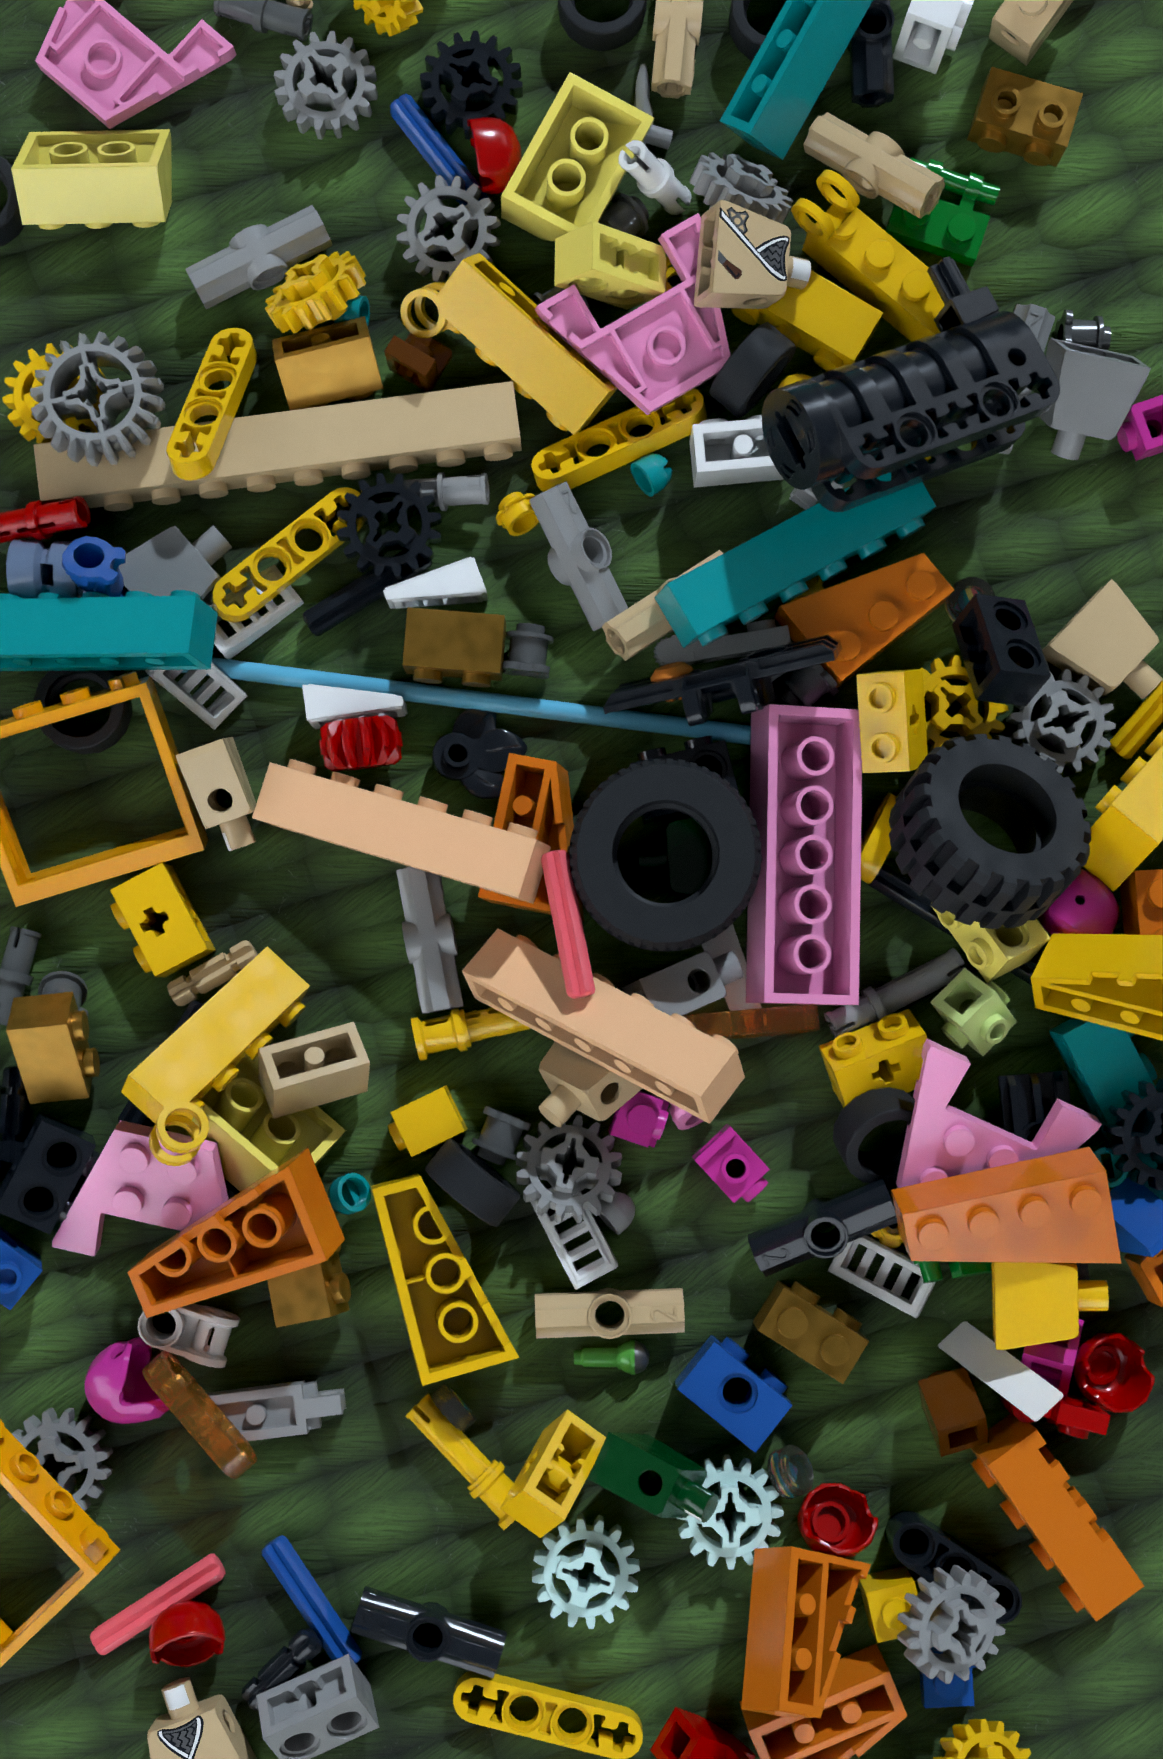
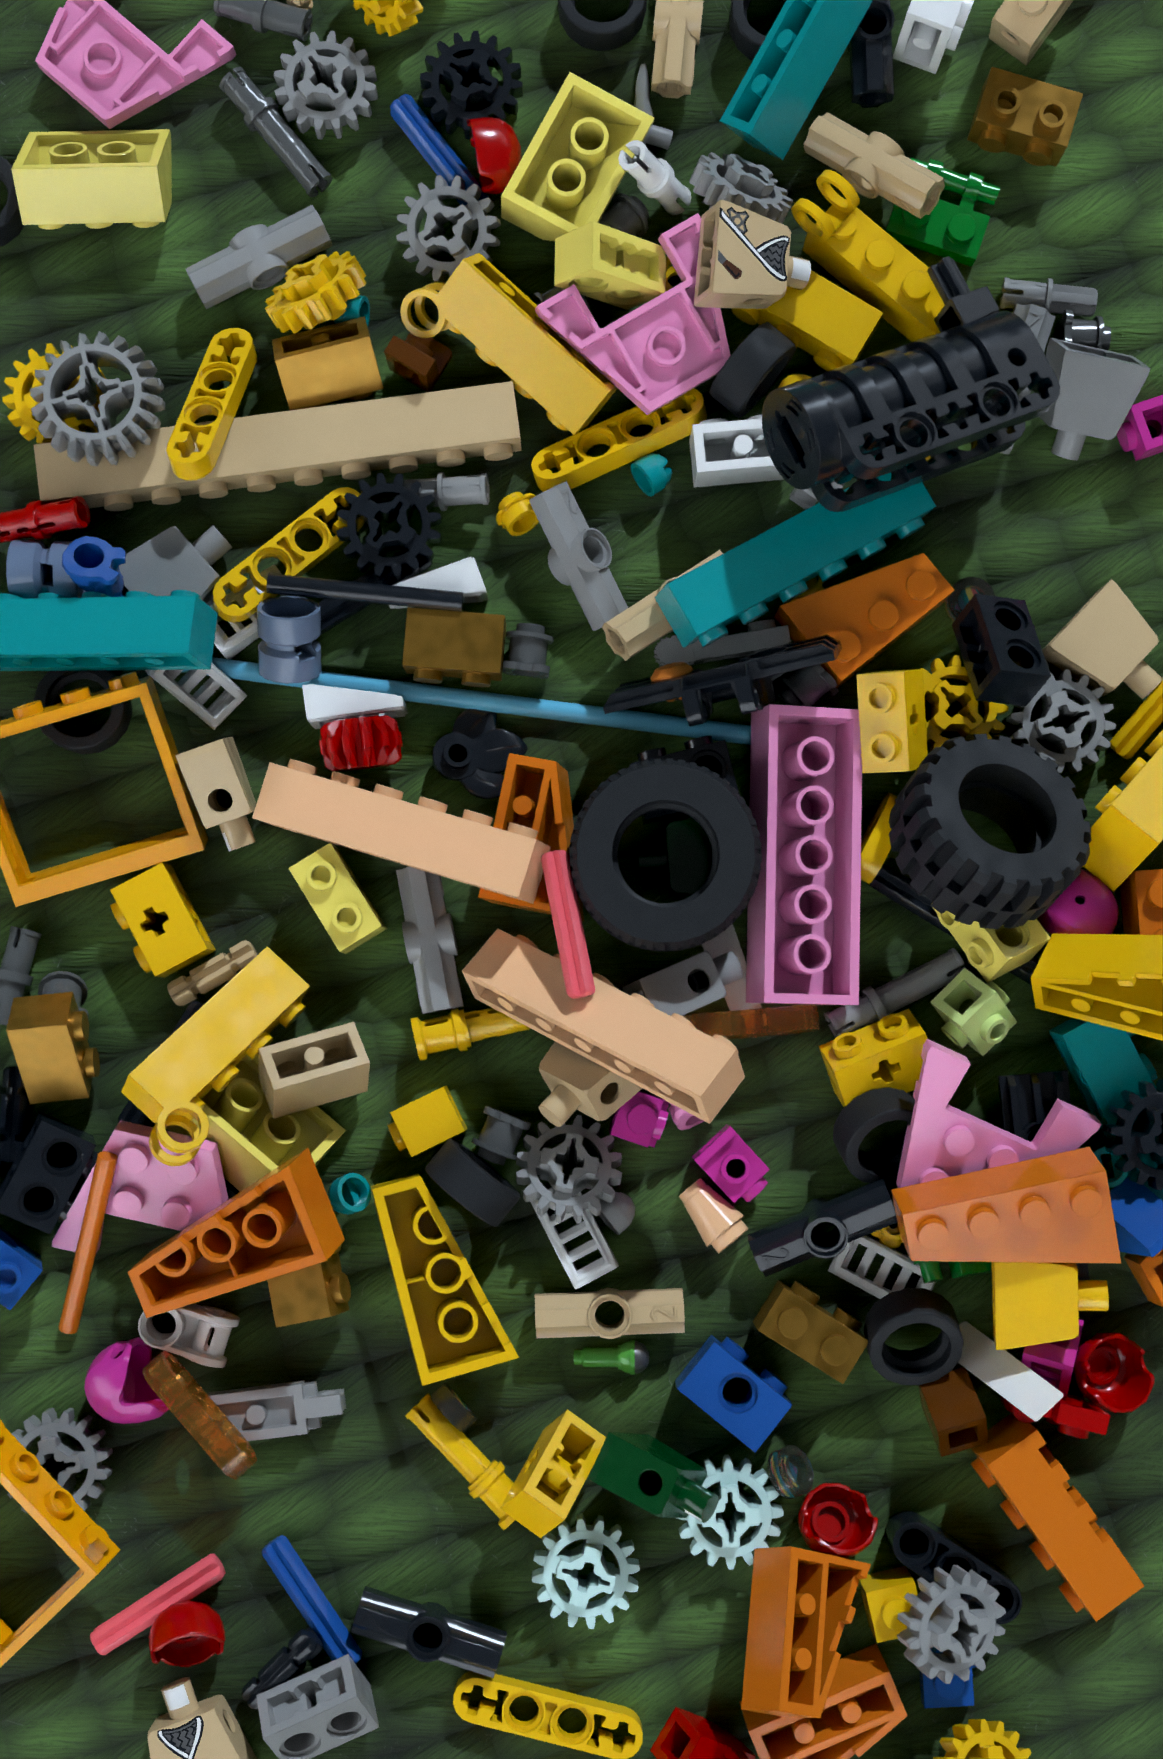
none -> orange bar [58,1151,118,1334]
none -> dark grey pin [219,67,333,197]
none -> sand blue wheel [257,596,321,684]
none -> black bar [266,574,464,612]
none -> light yellow brick [288,842,387,954]
none -> light nougat cone [679,1178,749,1254]
none -> black tyre [863,1288,964,1385]
none -> light grey axle [999,277,1098,317]

